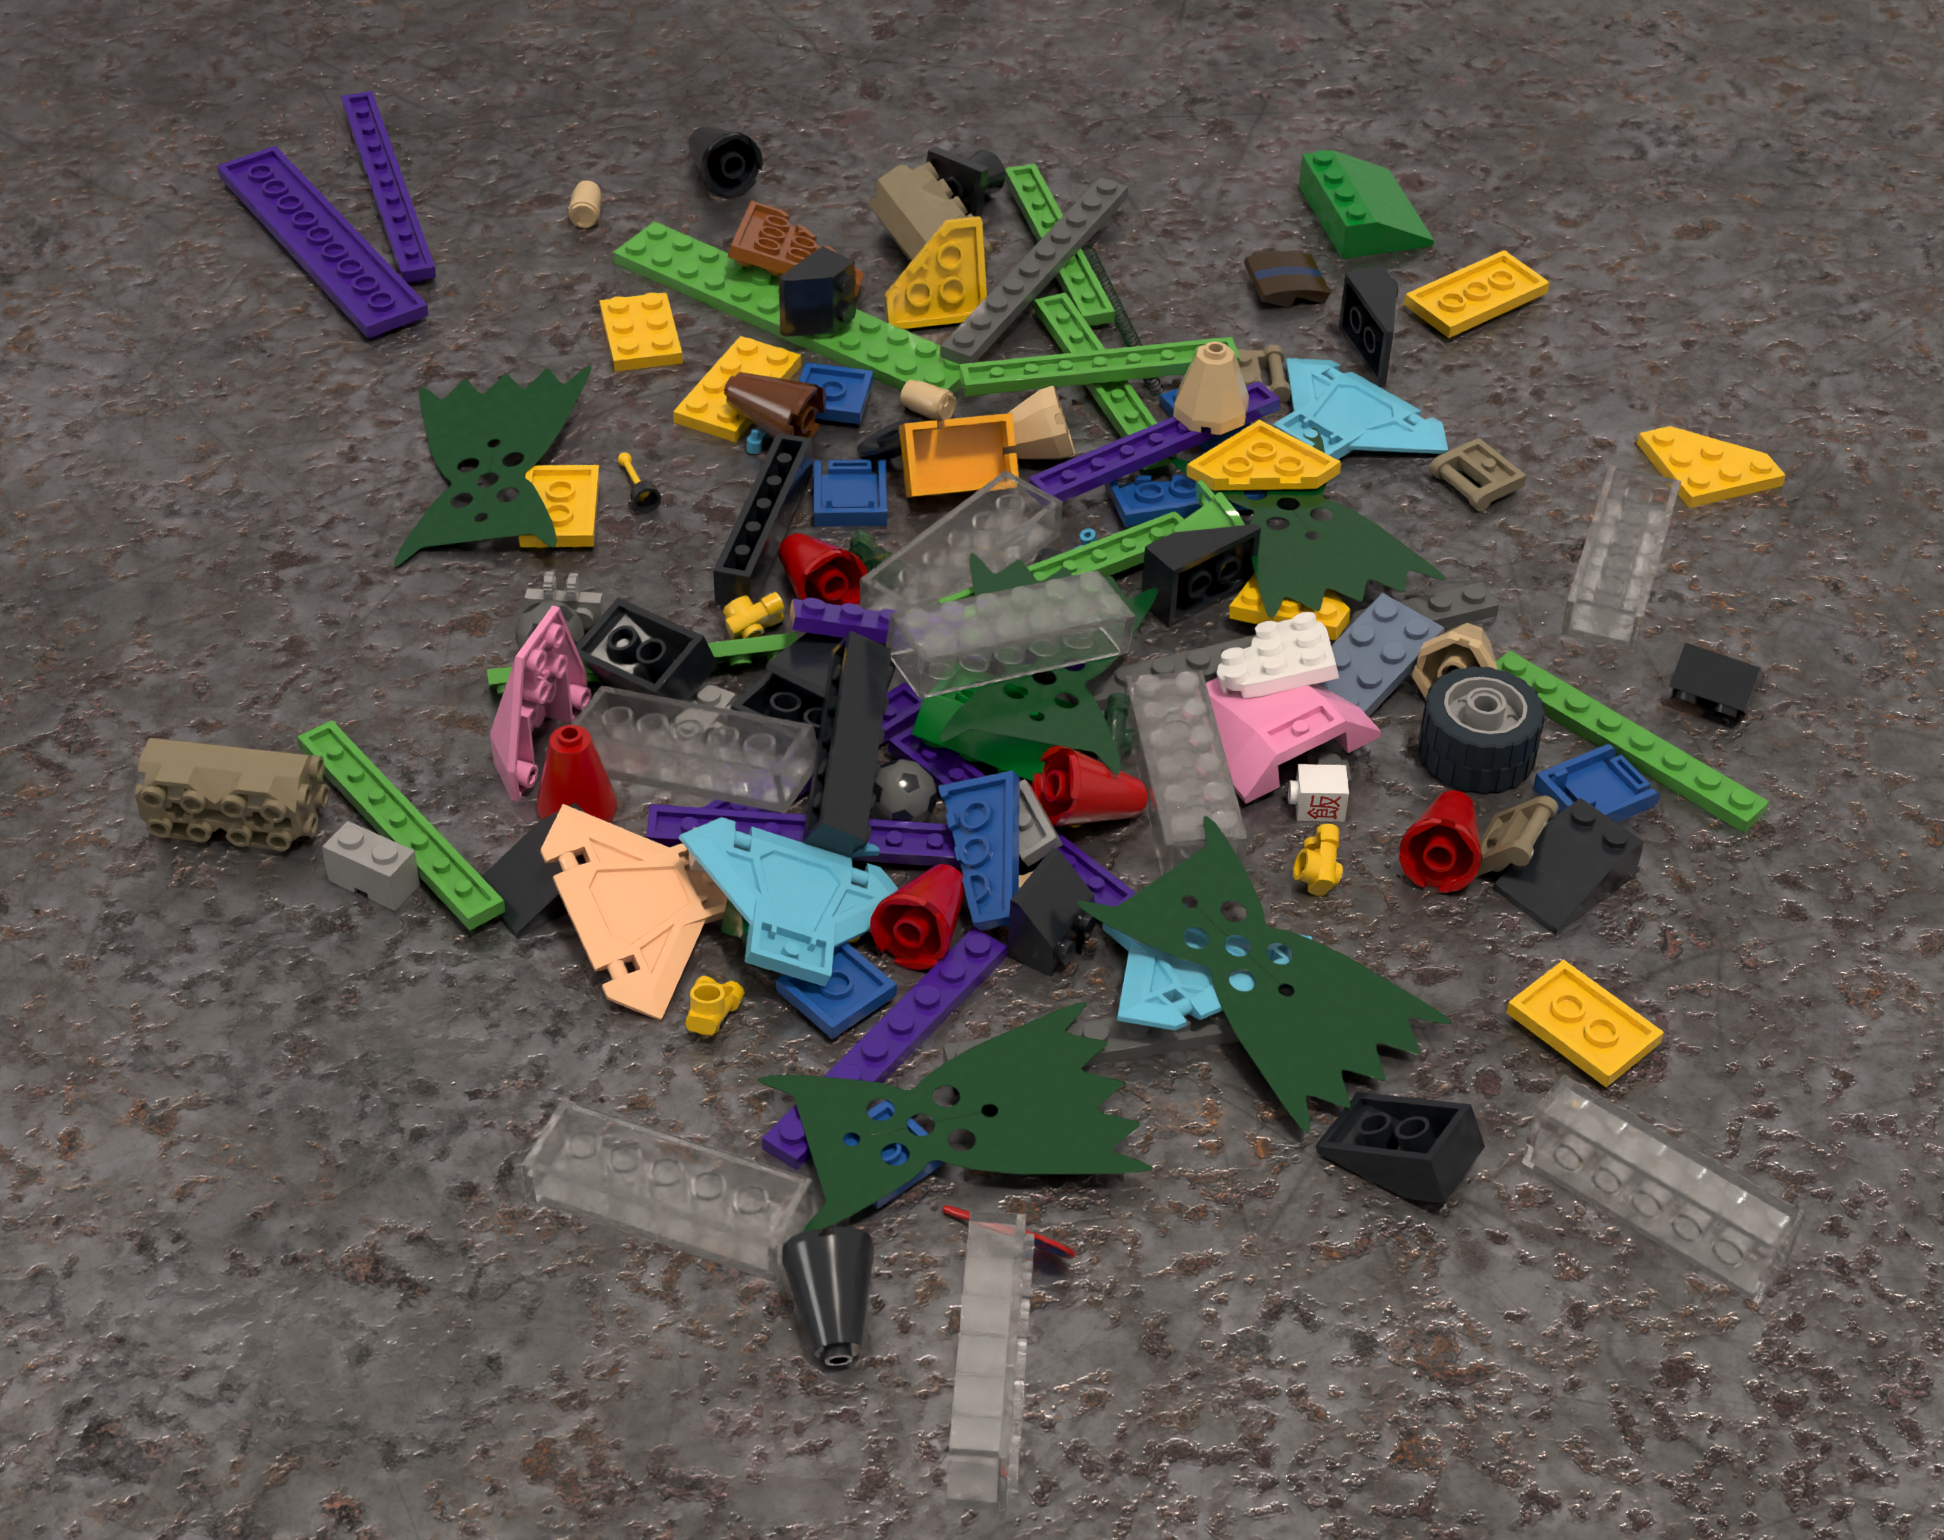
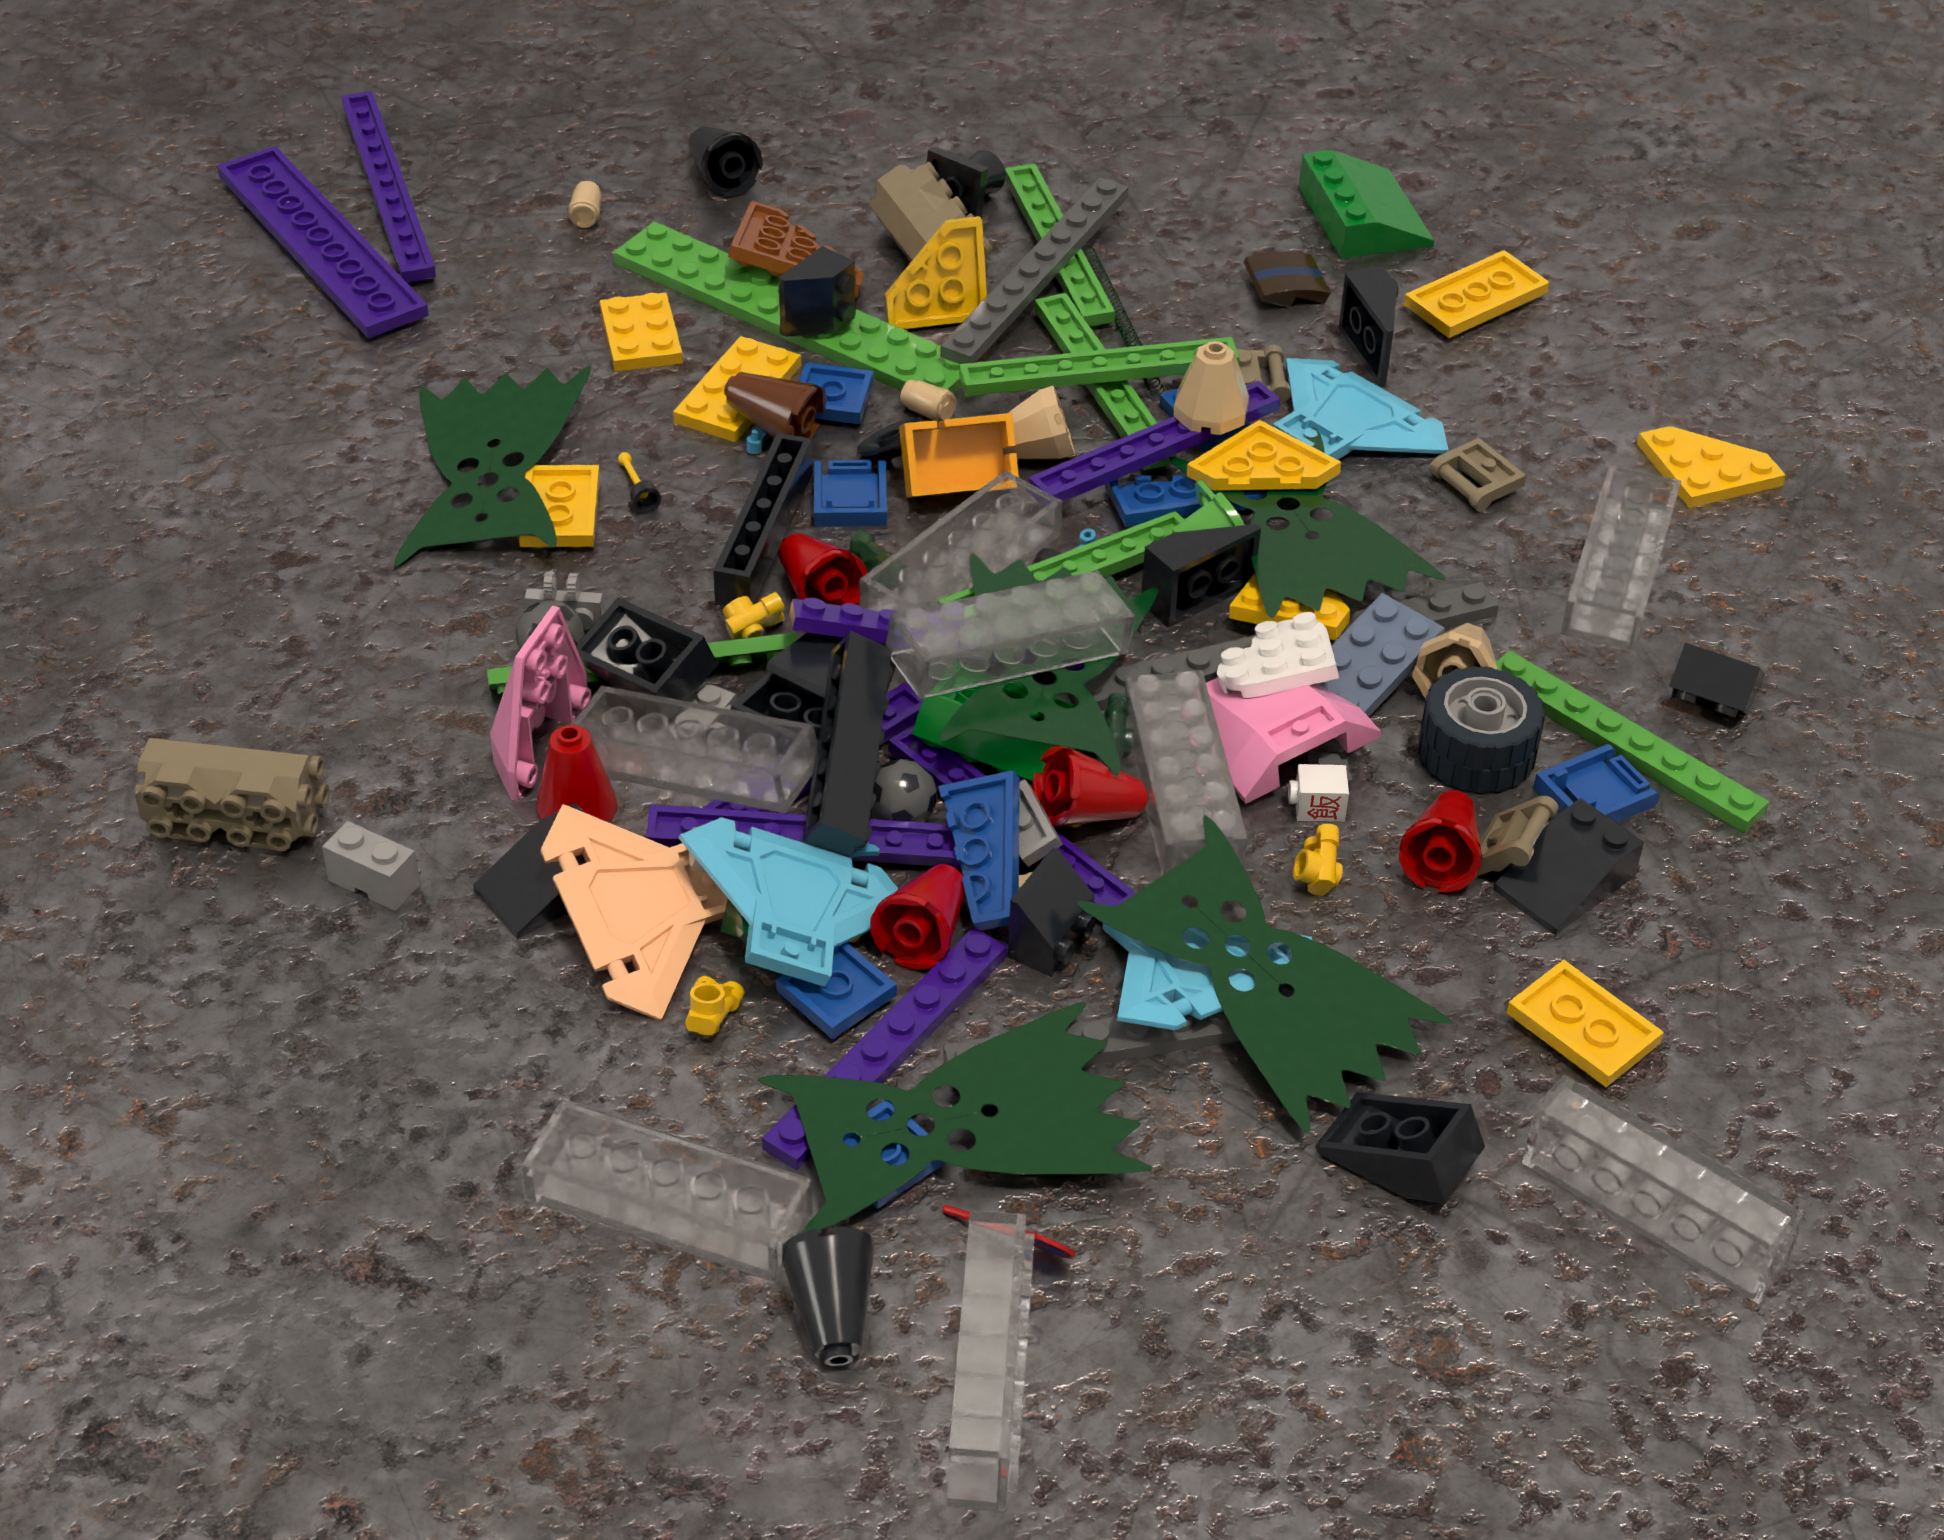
bright green plate [297,720,505,930] -> none

